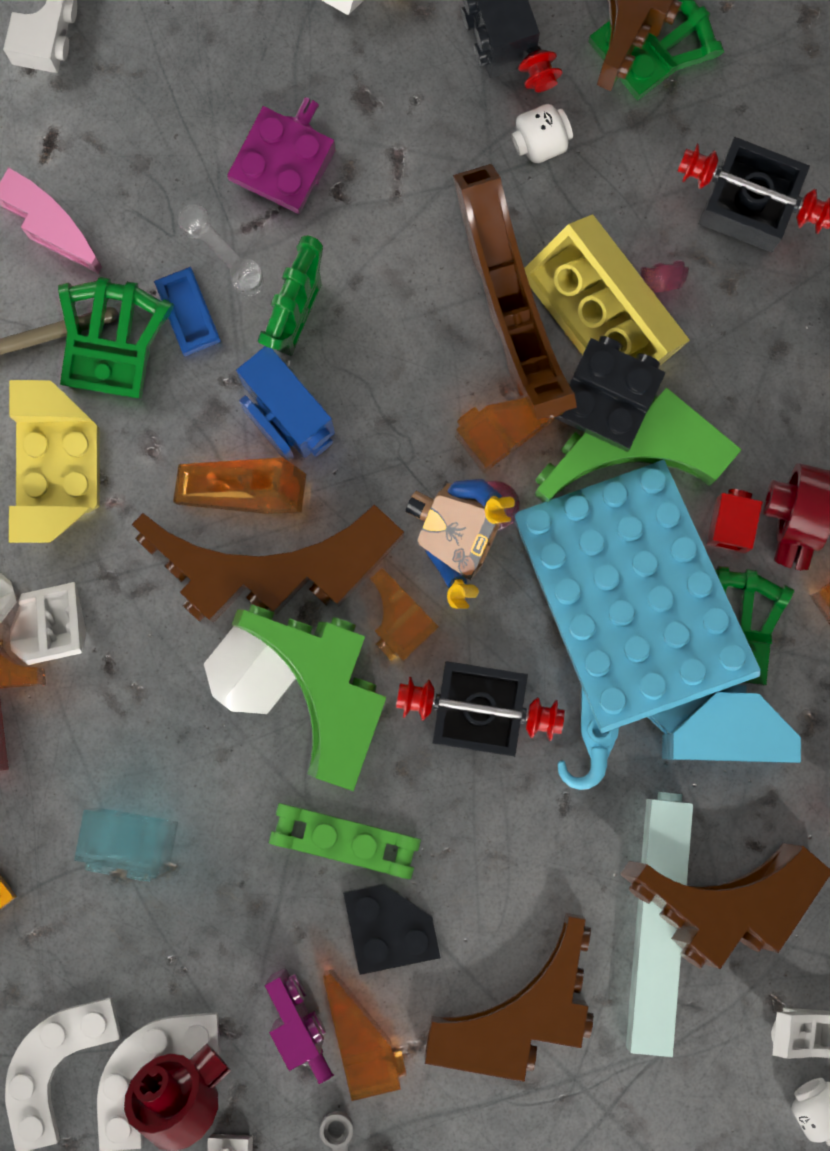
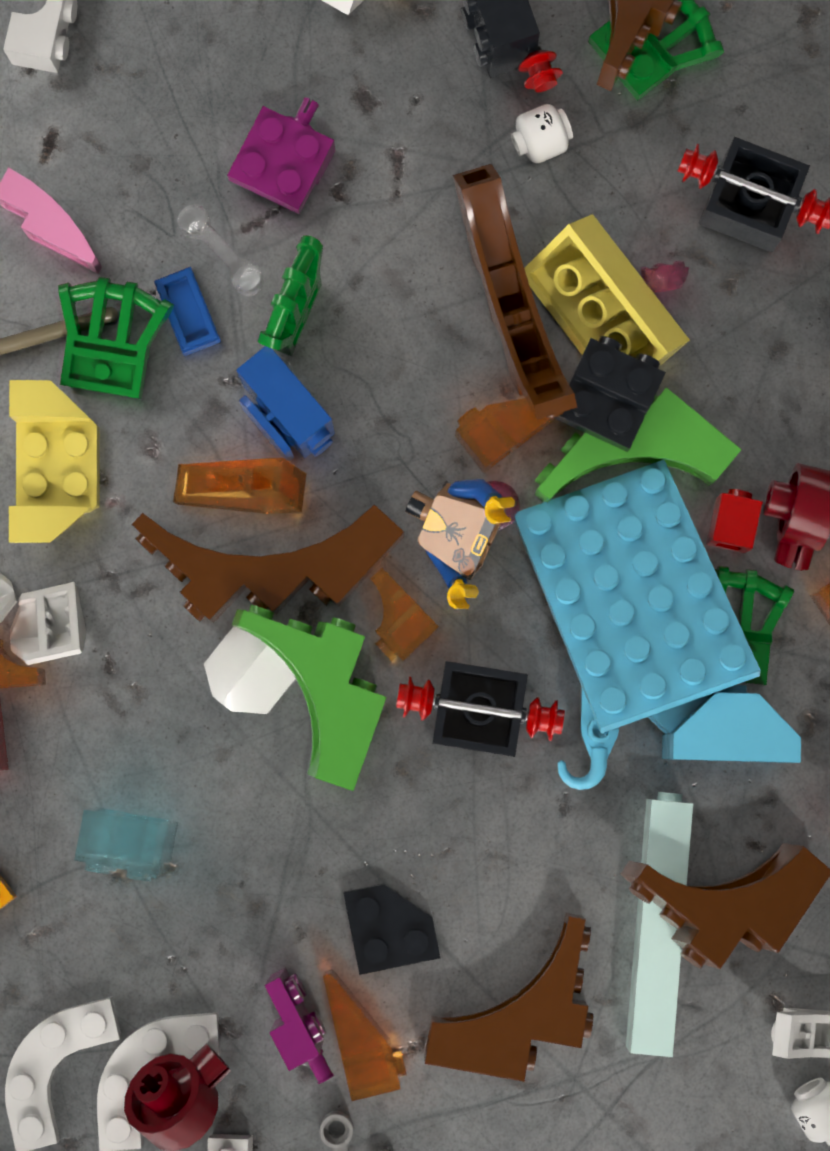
bright green plate [268,803,421,880] -> none

